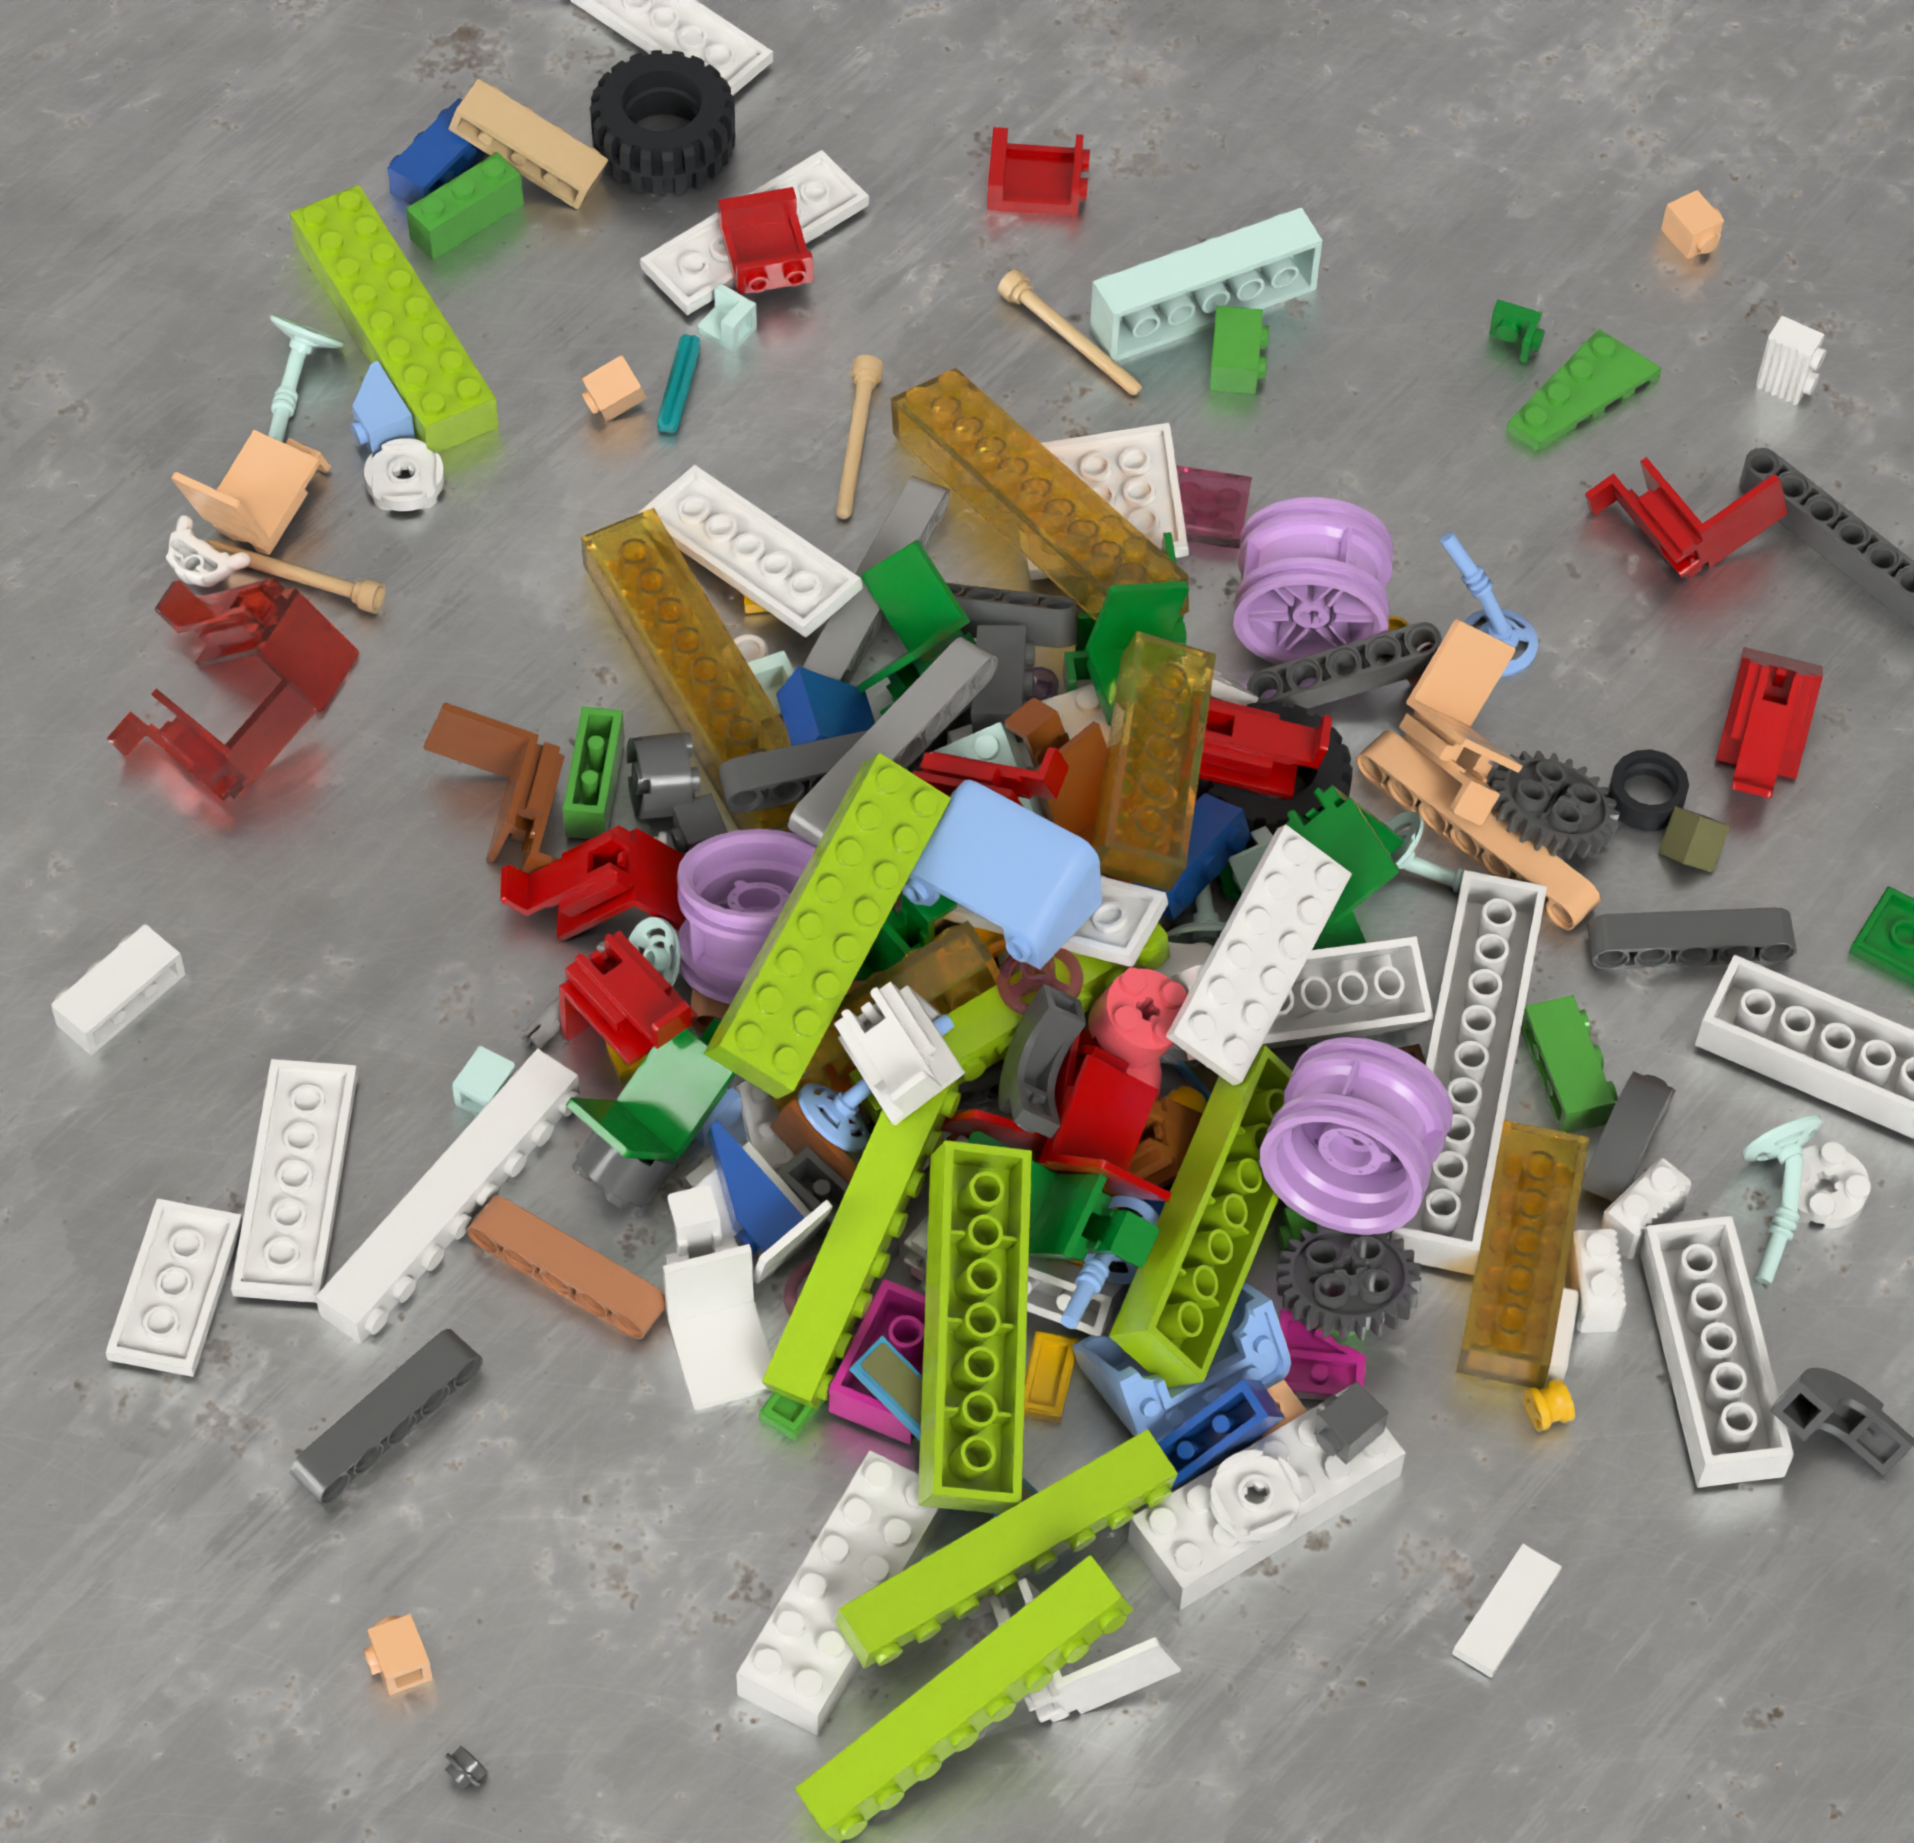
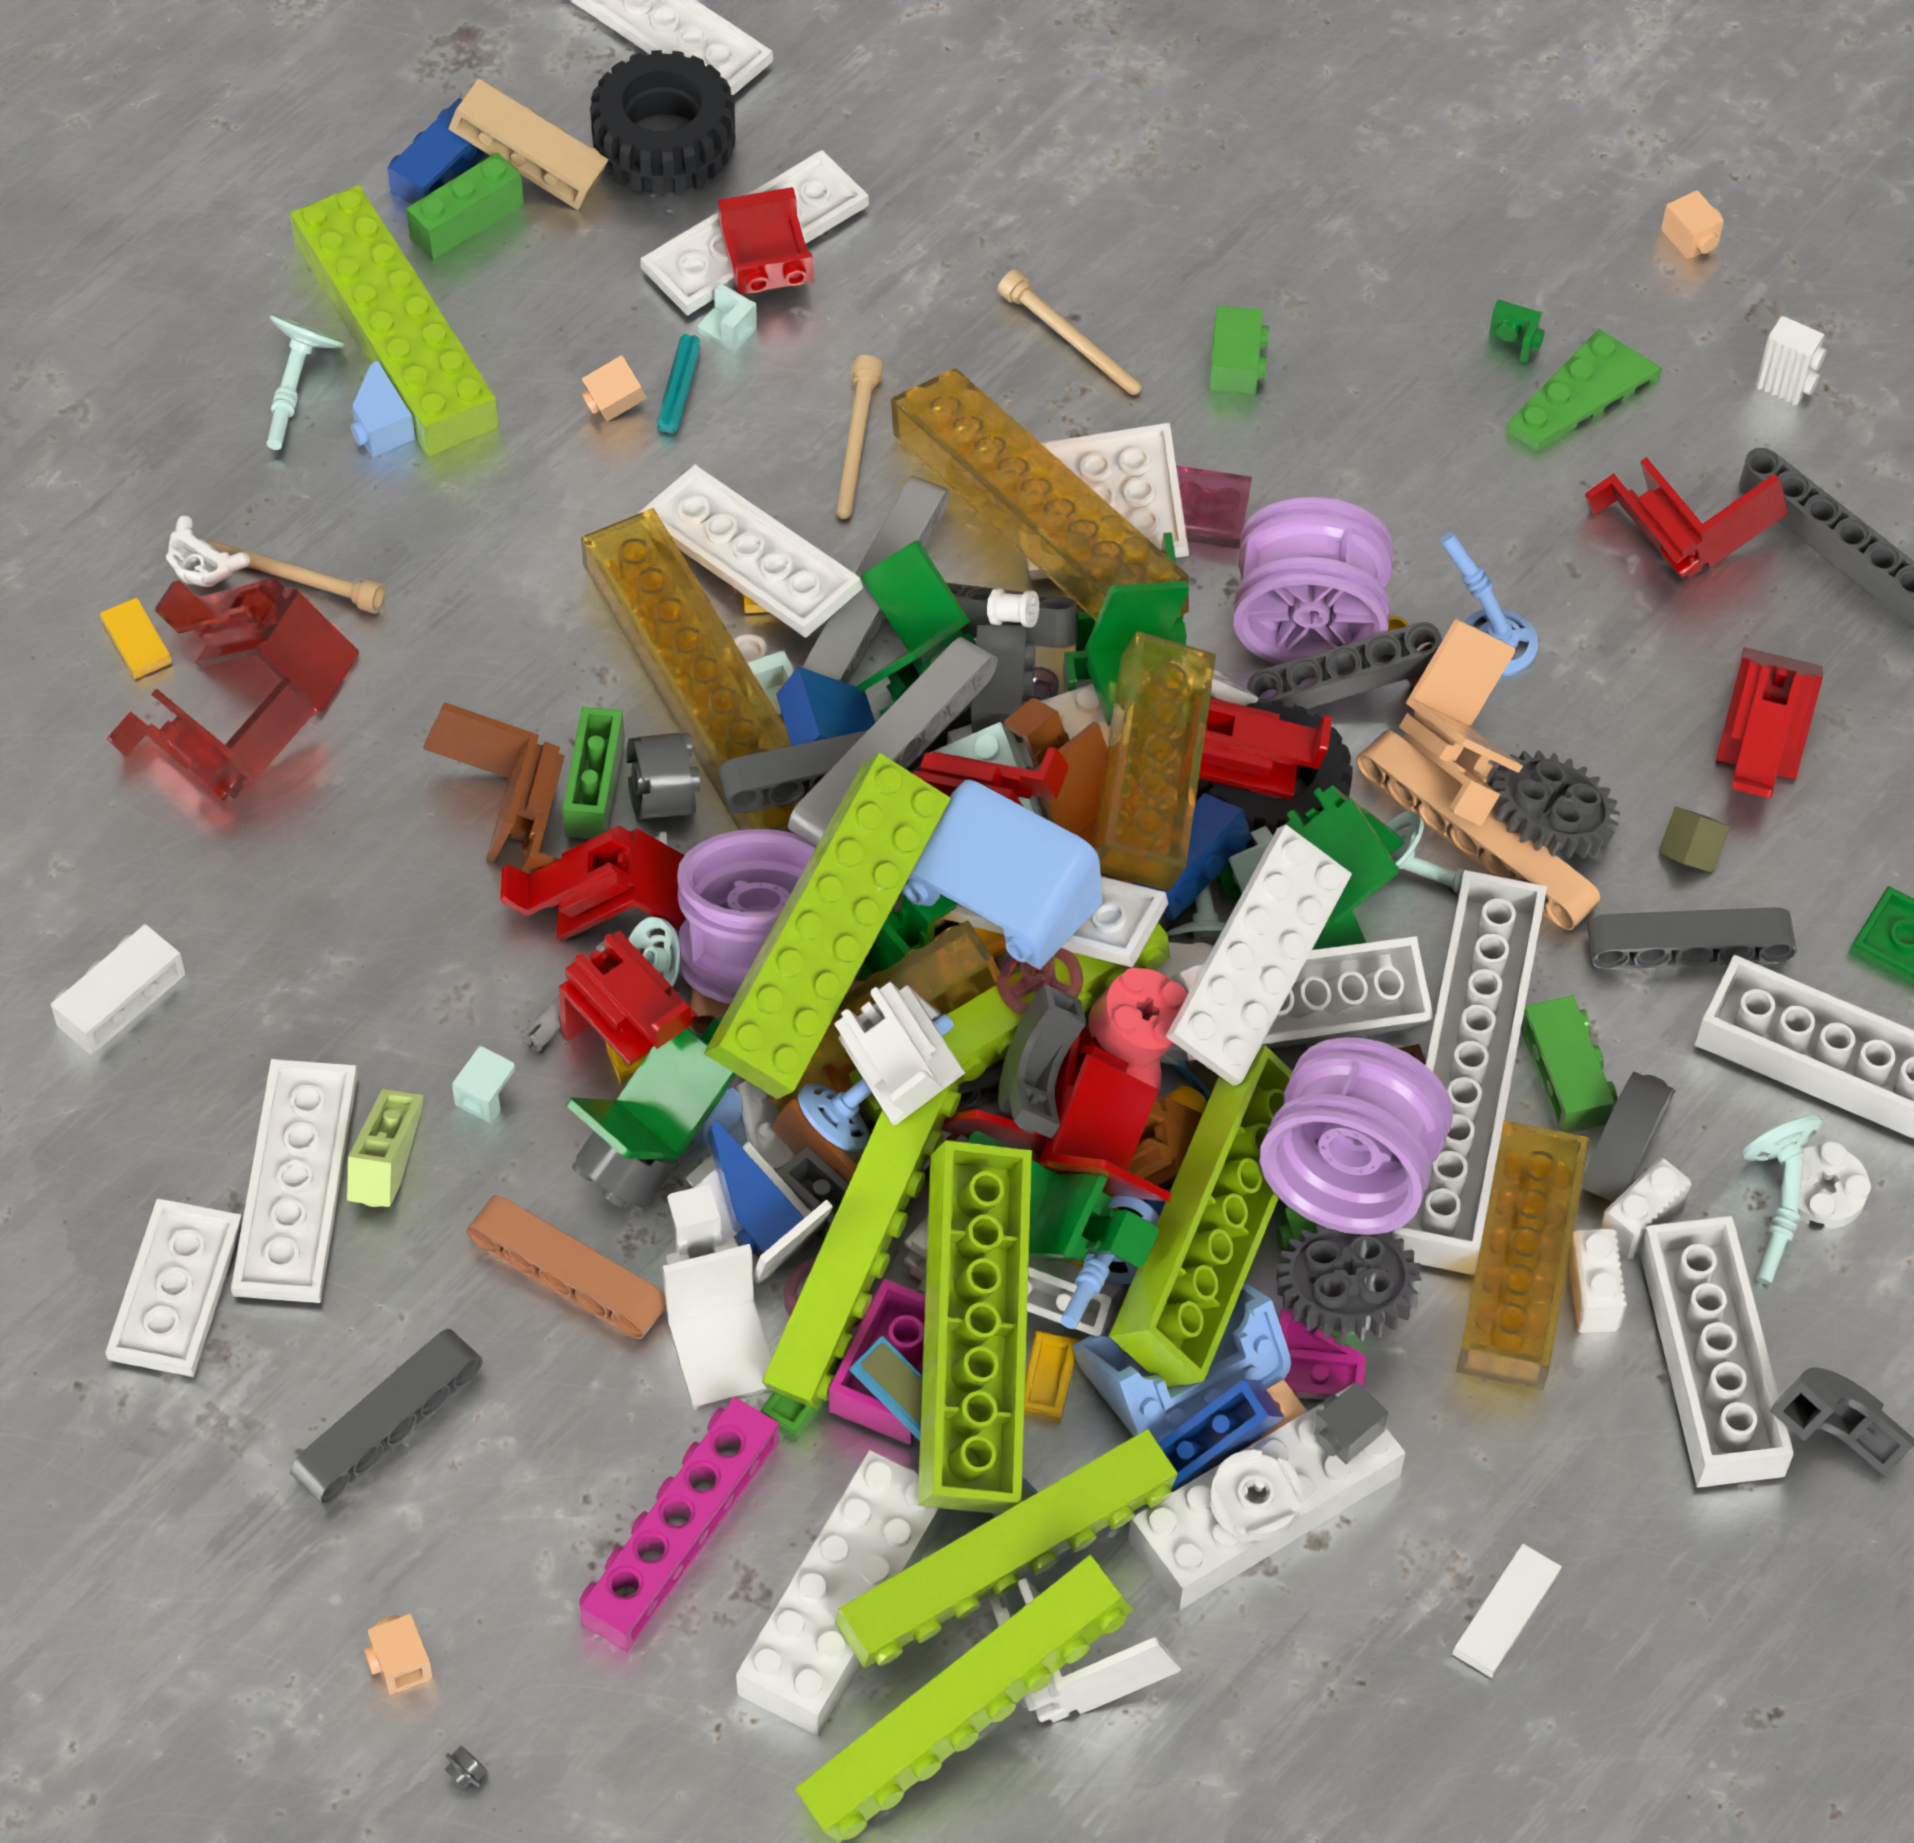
light nougat piece [171,430,331,556] -> none
white brick [316,1048,581,1344] -> none
white plate [364,438,445,511] -> none
dark grey brick [670,793,728,854] -> none
red panel [987,127,1090,216] -> none
light aqua brick [1090,207,1323,362] -> none
yellow wheel [1523,1379,1575,1432] -> none
white tile [1544,1288,1580,1386] -> none
black tyre [1608,749,1689,831] -> none
none -> yellow tile [100,597,172,679]
none -> yellowish green slope [347,1089,424,1207]
none -> dark pink brick [579,1397,780,1653]
none -> white bush [987,588,1039,628]

